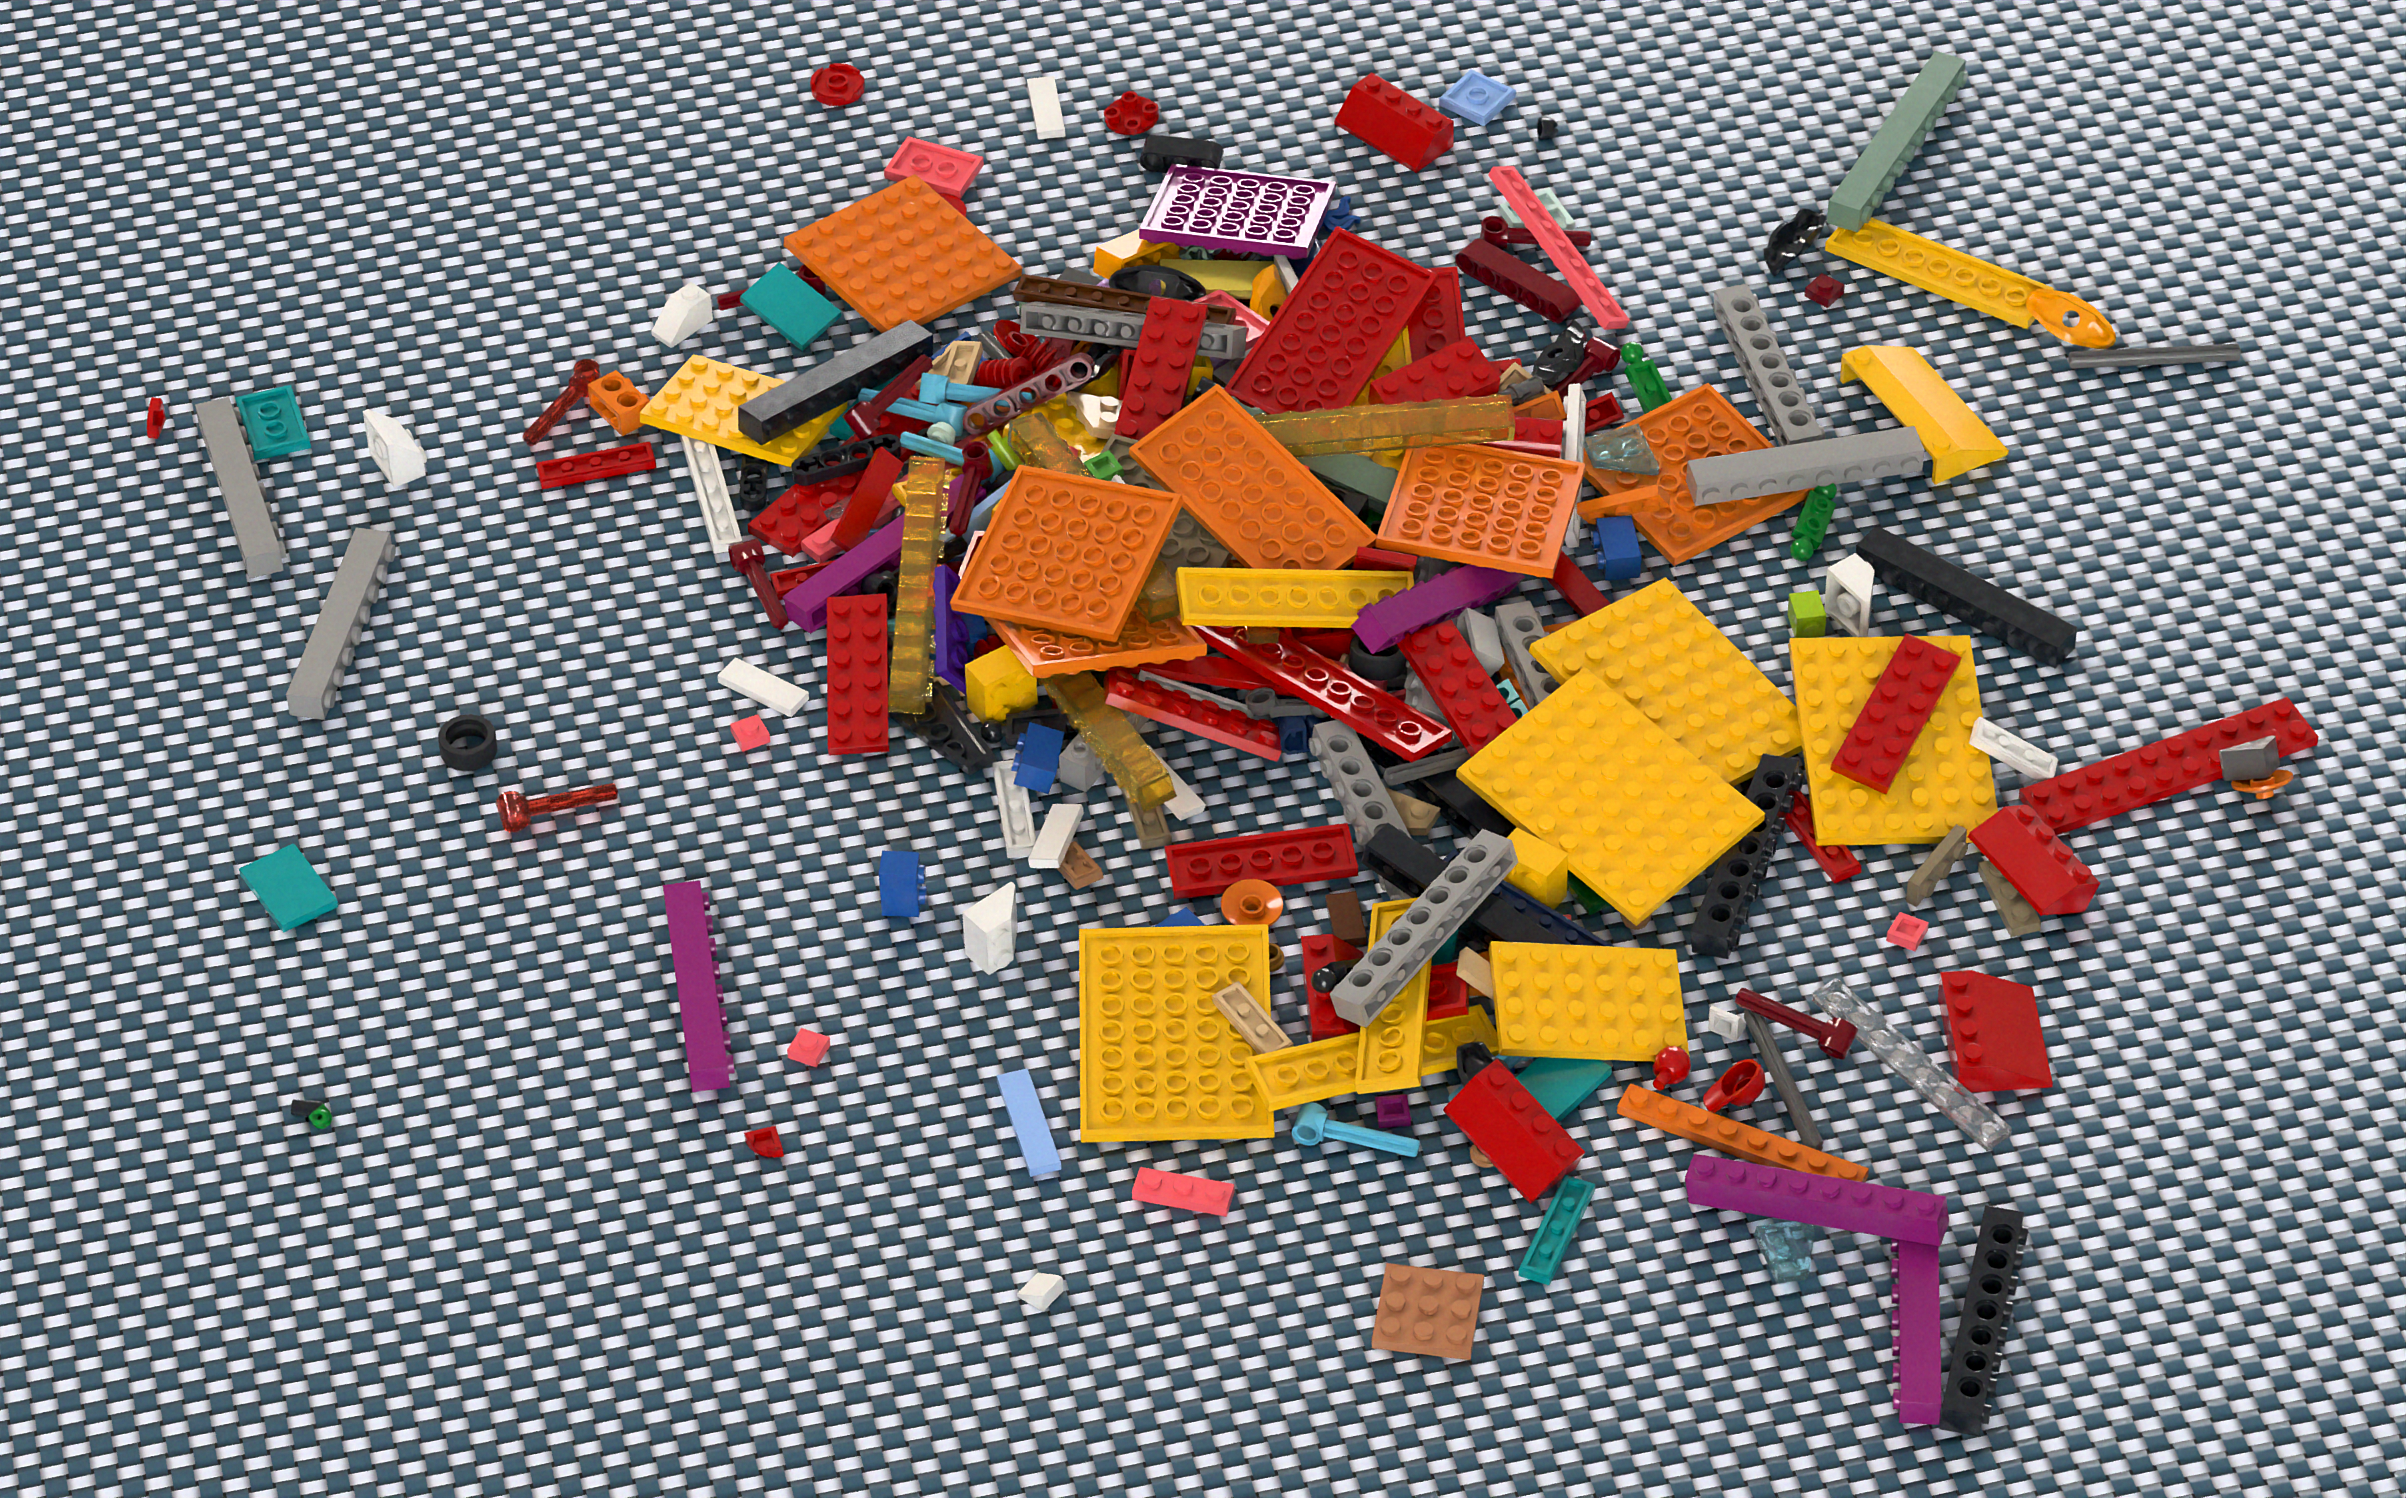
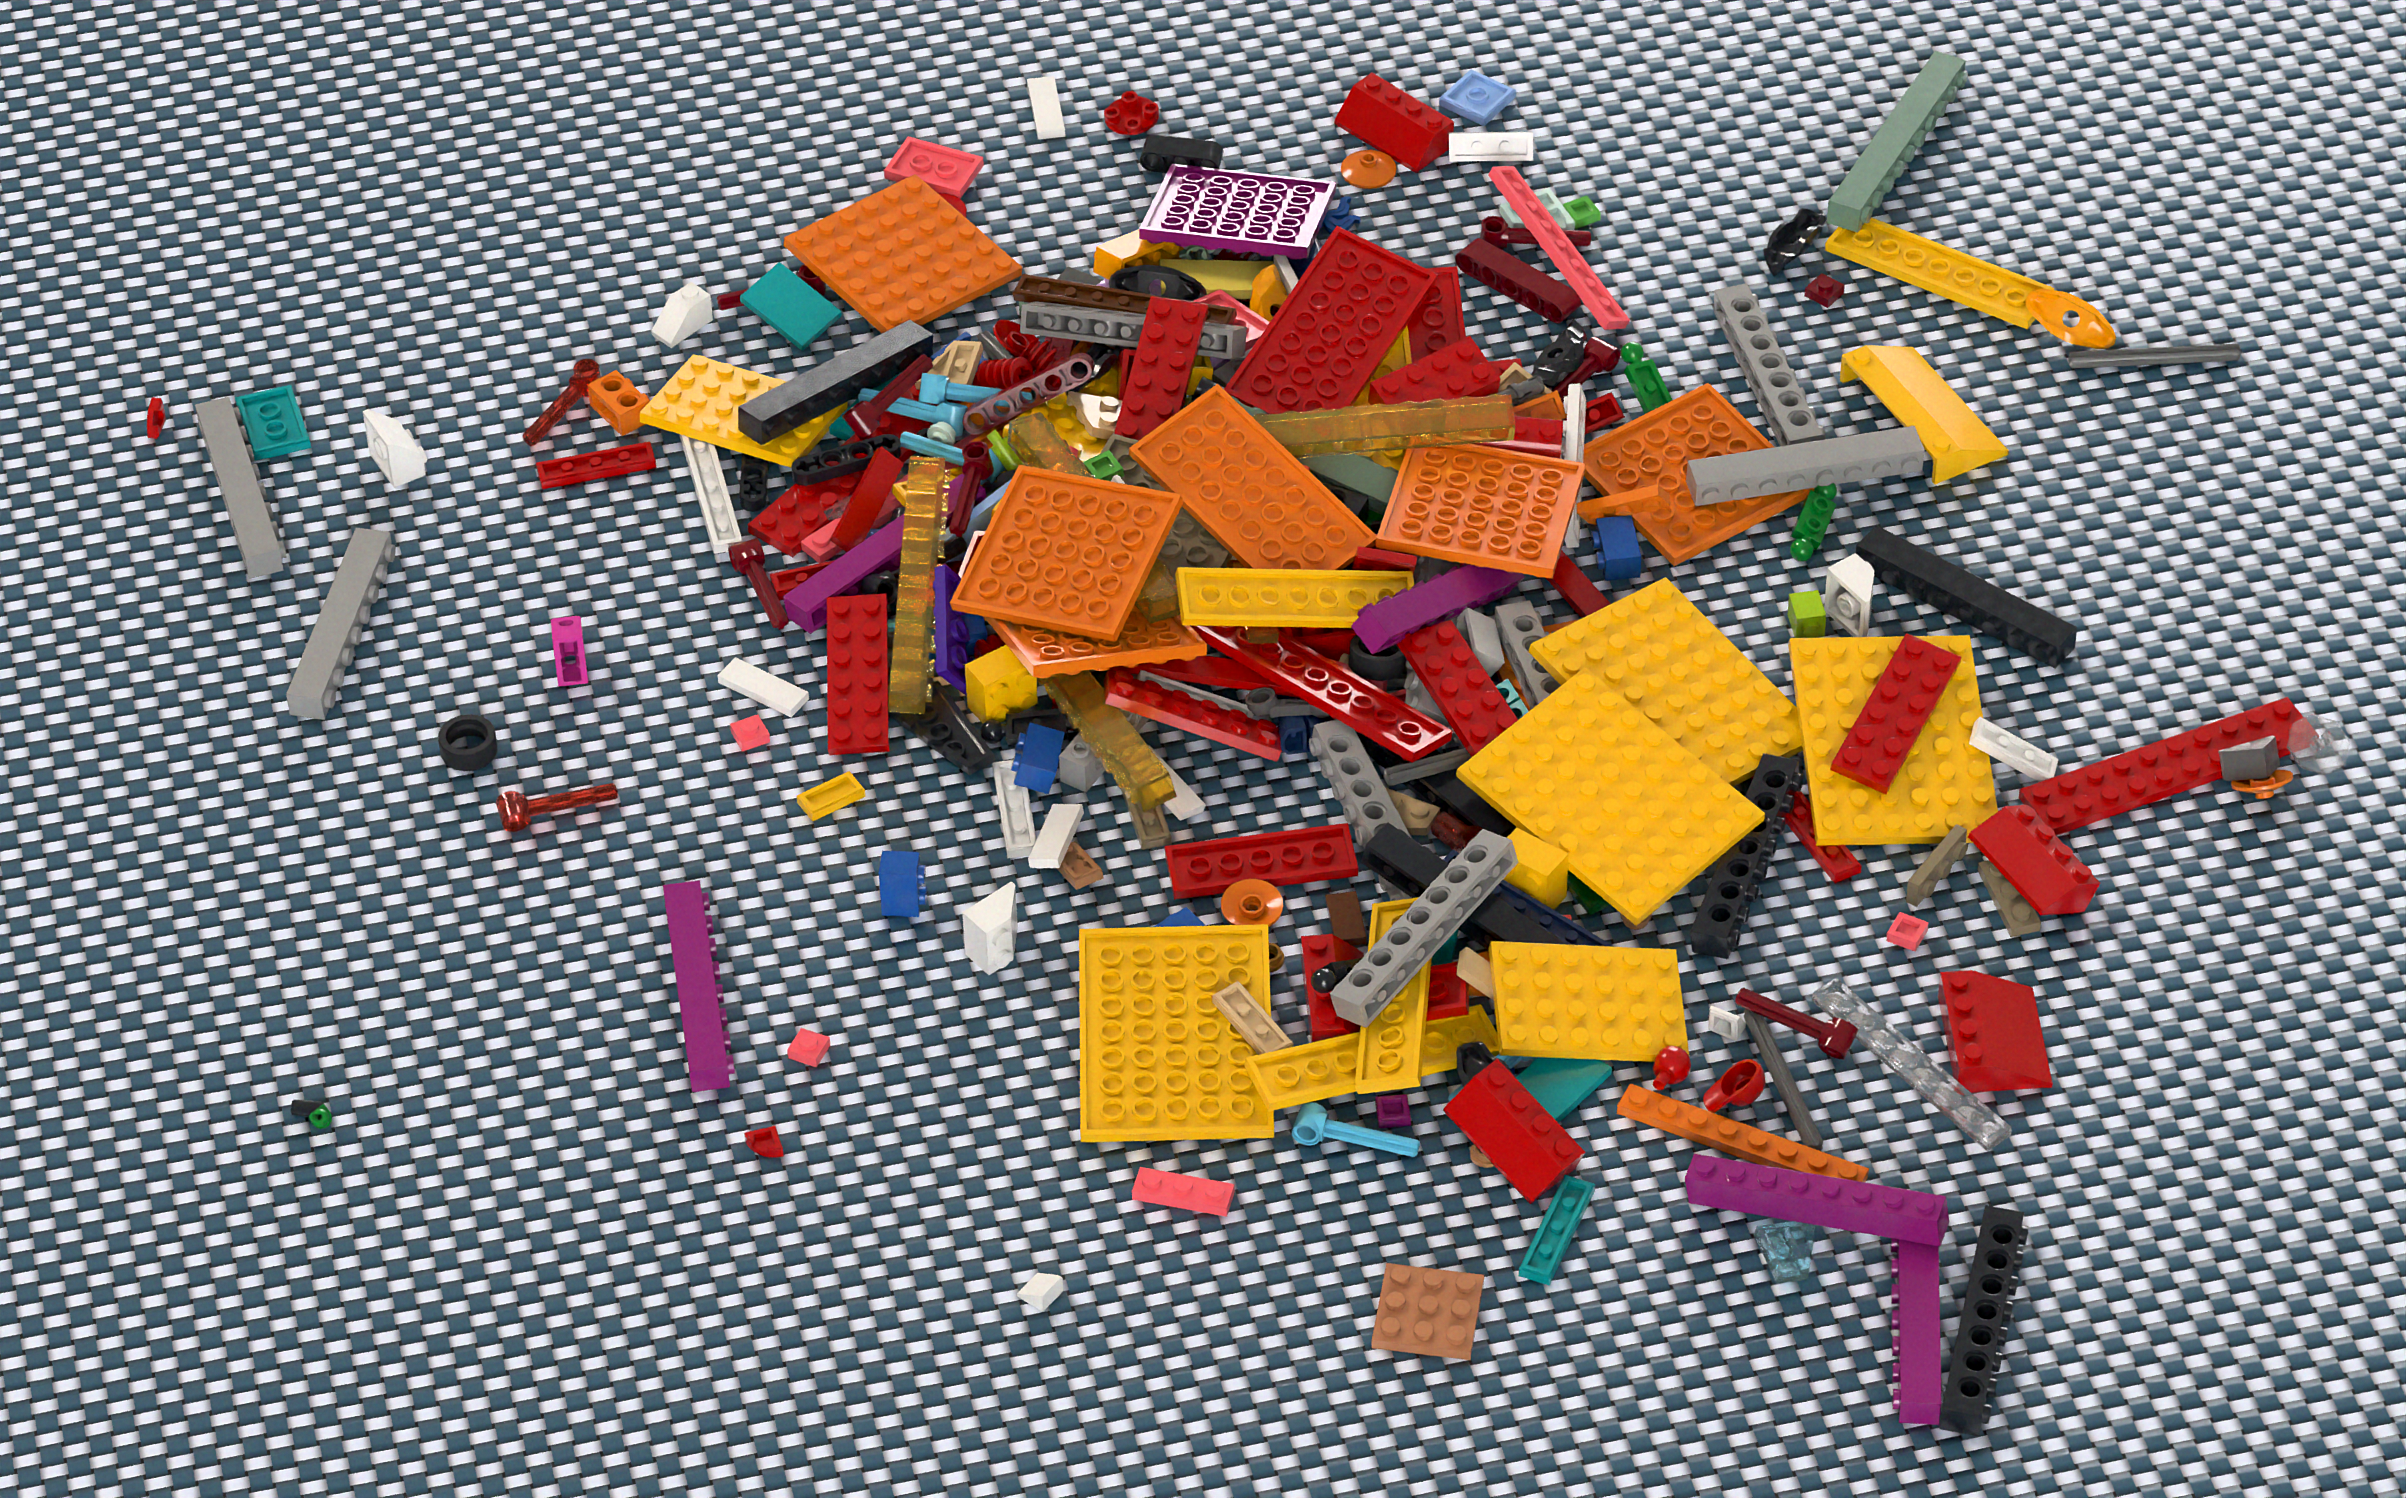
teal tile [239,843,338,933] -> none
red tile [810,63,865,106] -> none
light blue tile [997,1068,1061,1177] -> none
black hinge [1537,117,1558,140] -> none
clear light blue wing [1583,424,1660,475] -> none
none -> dark pink torso [551,616,588,687]
none -> yellow tile [797,771,865,821]
none -> orange dish [1341,150,1396,189]
none -> clear red piece [1431,811,1482,853]
none -> white plate [1449,132,1533,162]
none -> bright green plate [1562,196,1601,229]
none -> clear piece [2287,714,2350,776]

